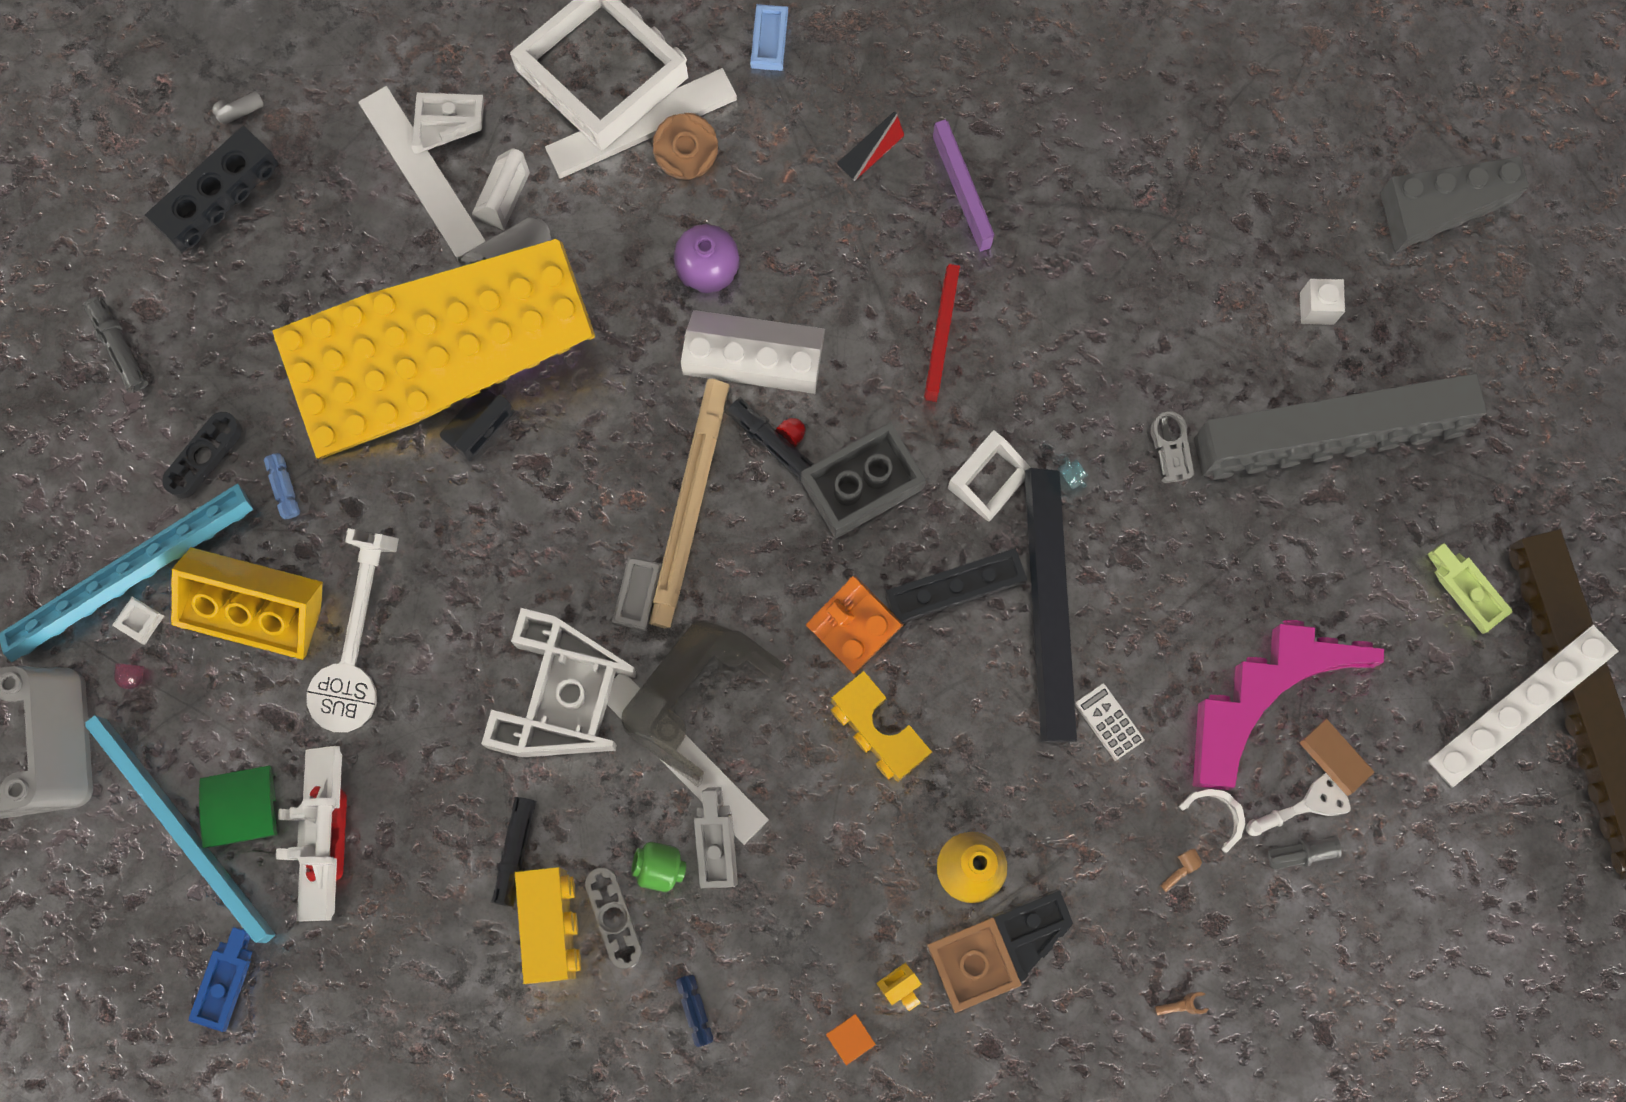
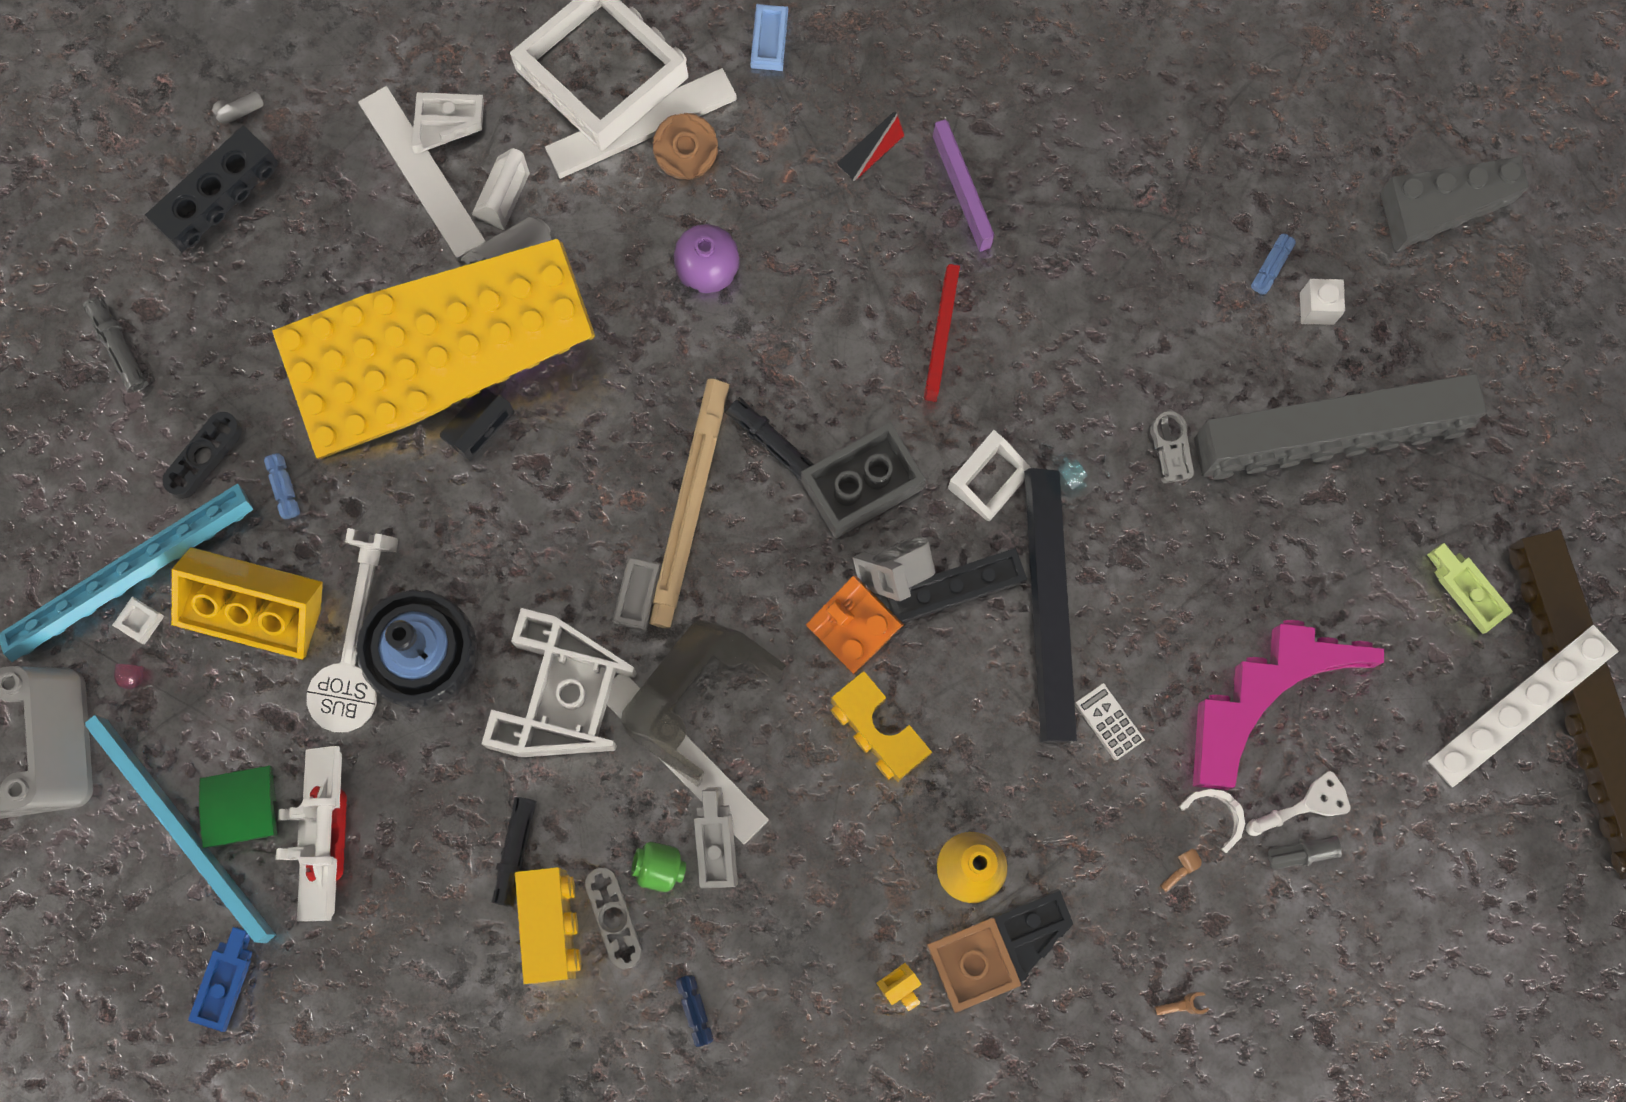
white slope [681,310,825,394] -> none
red hinge [776,418,806,447] -> none
orange tile [826,1014,876,1065] -> none
medium nougat tile [1299,719,1374,796] -> none
none -> black wheel [356,589,478,709]
none -> light grey tile [853,537,936,601]
none -> medium blue axle [1251,234,1296,295]

